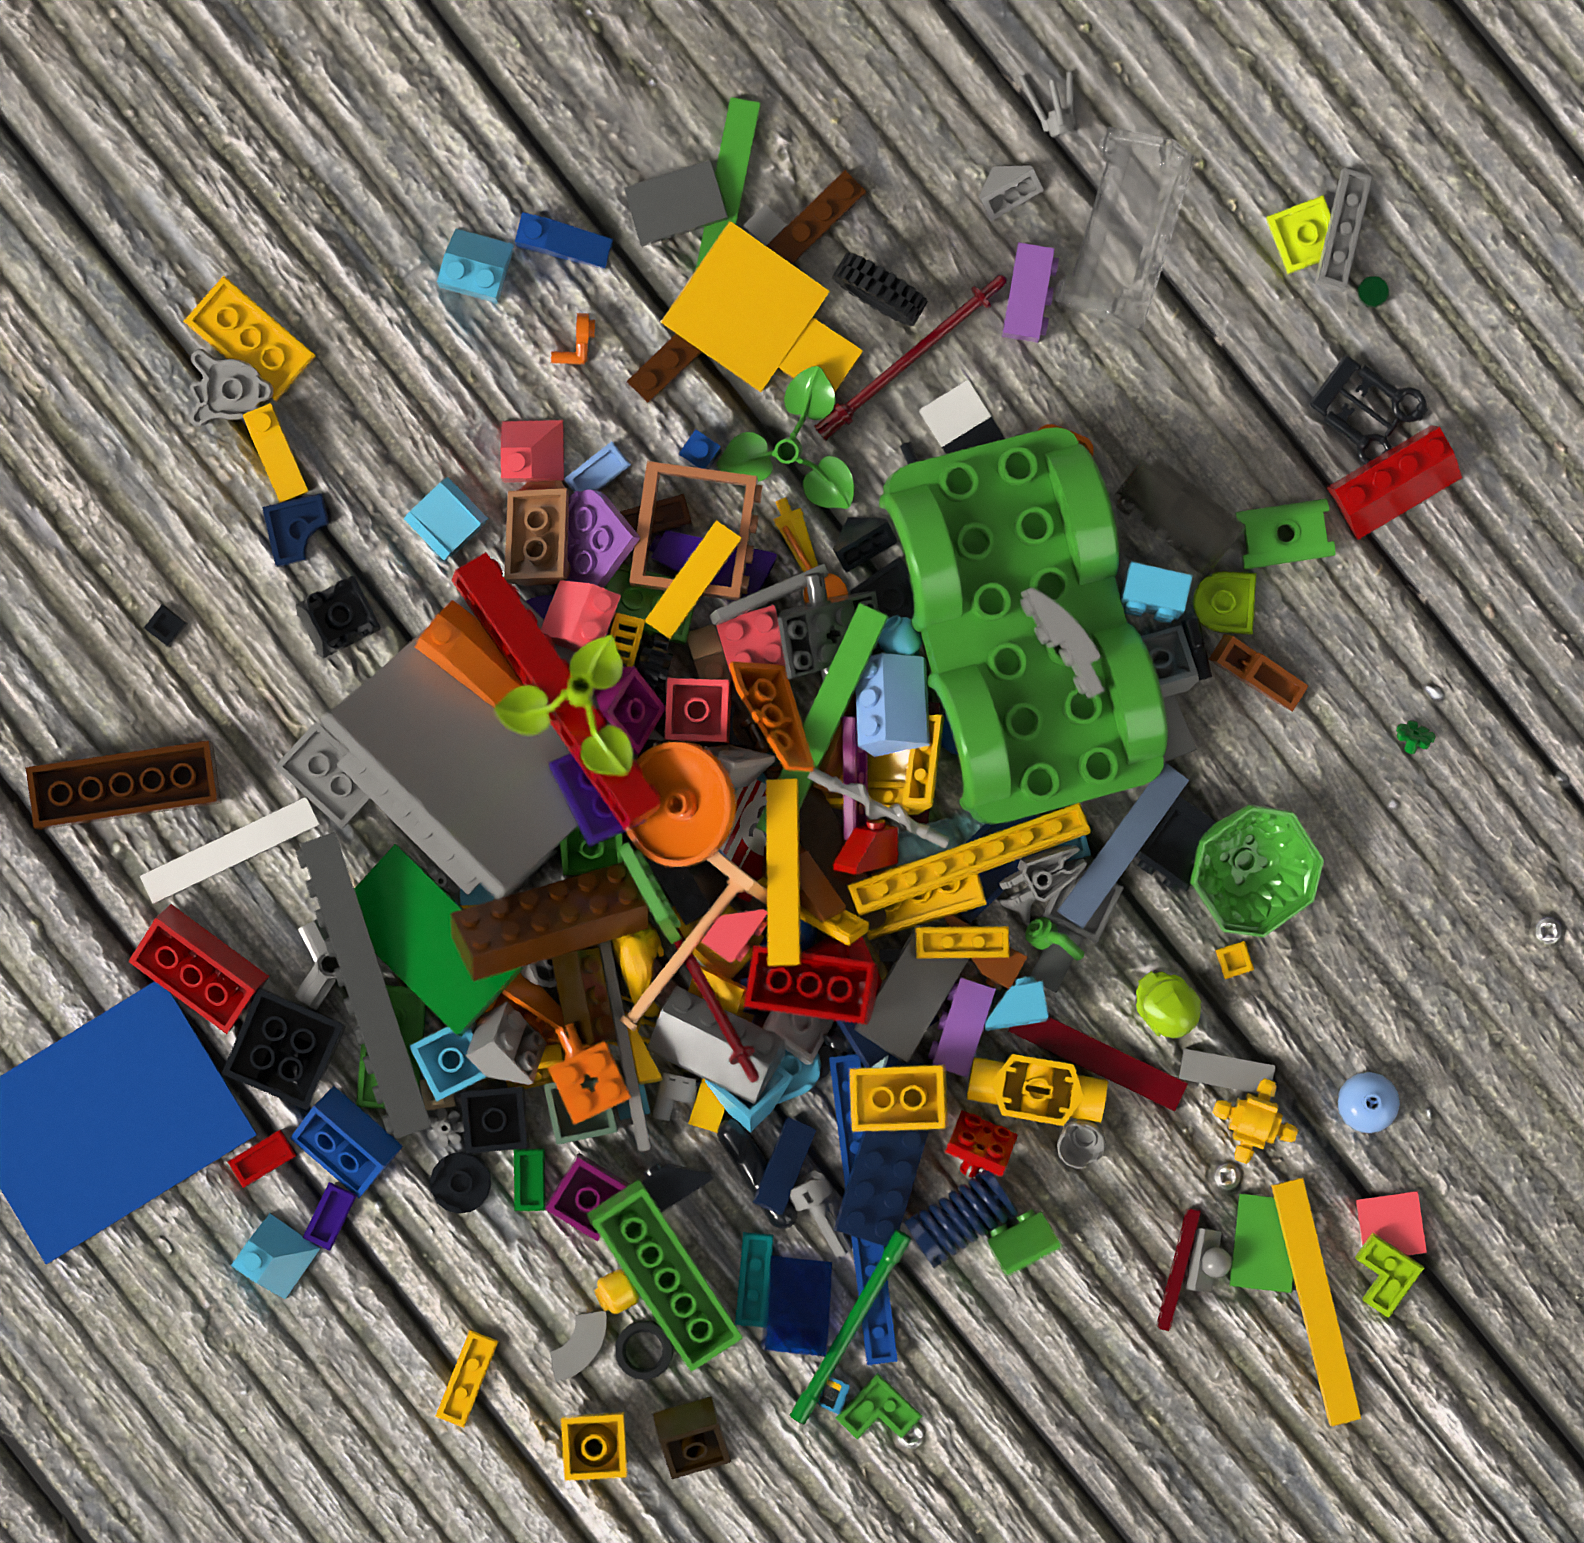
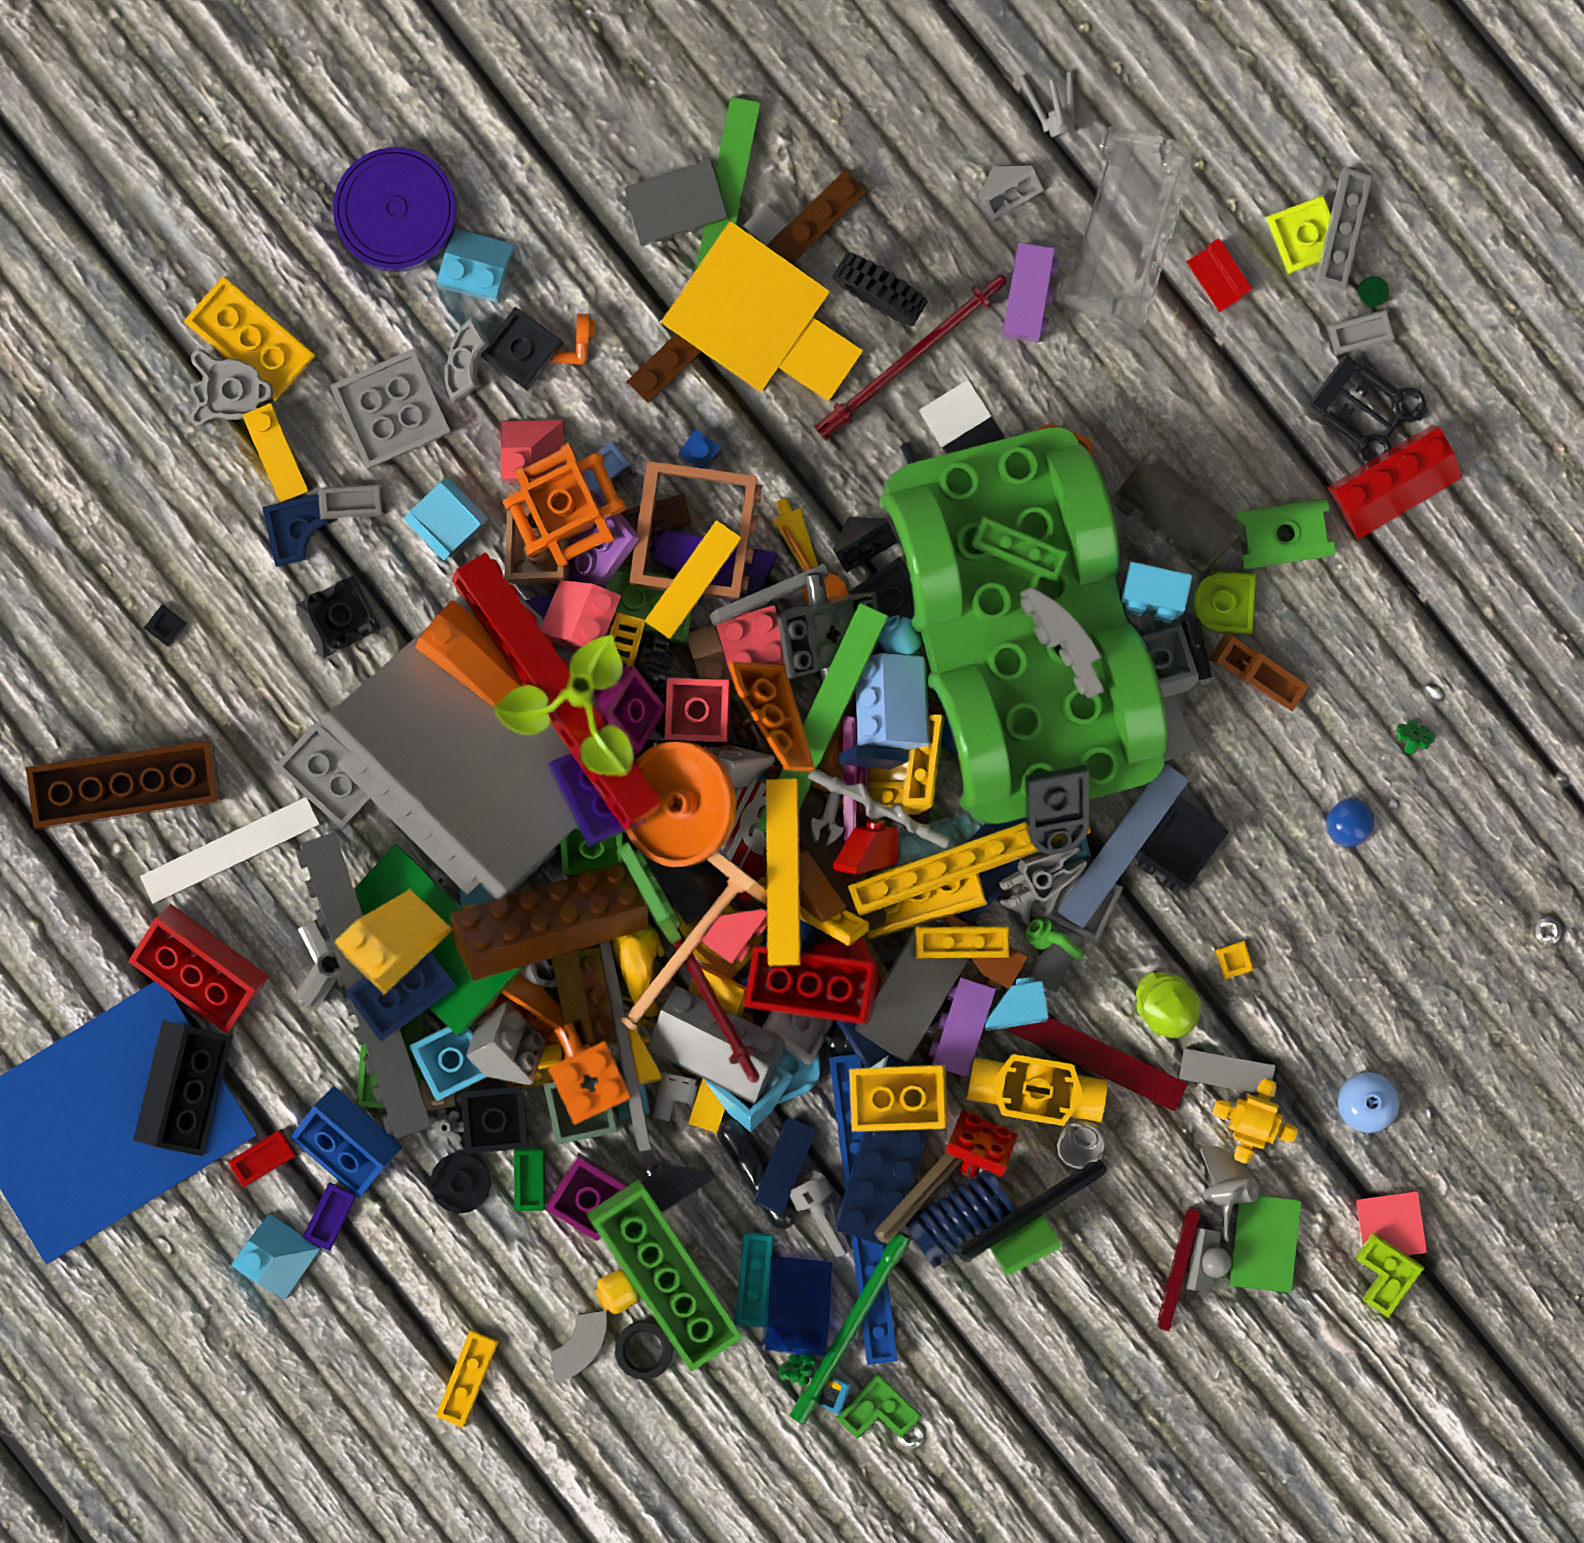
black slope [221,988,347,1110] -> none
blue slope [515,212,613,269] -> none
yellow piece [561,1412,628,1481] -> none
dark brown slope [652,1396,731,1479] -> none
bright green plant [716,366,854,509] -> none
bright green rock [1190,805,1324,937] -> none
yellow tile [1271,1178,1361,1426] -> none
none -> black slope [133,1020,233,1156]
none -> light grey tile [318,484,382,520]
none -> light grey plate [330,348,451,470]
none -> dark purple brick [333,147,457,272]
none -> yellow slope [335,890,452,994]
none -> dark blue plate [344,951,456,1042]
none -> light grey tile [444,318,490,403]
none -> black tile [480,306,564,391]
none -> orange brick [503,442,627,568]
none -> green plant [778,1353,817,1386]
none -> light grey bar [809,791,844,846]
none -> dark blue tile [839,745,908,770]
none -> dark tan axle [875,1153,962,1243]
none -> black axle [956,1159,1107,1263]
none -> bright green tile [970,516,1068,582]
none -> black tile [1025,765,1089,855]
none -> red panel [1186,238,1252,313]
none -> light grey piece [1201,1145,1259,1242]
none -> blue hair [1325,798,1374,847]
none -> light grey tile [1327,310,1395,356]

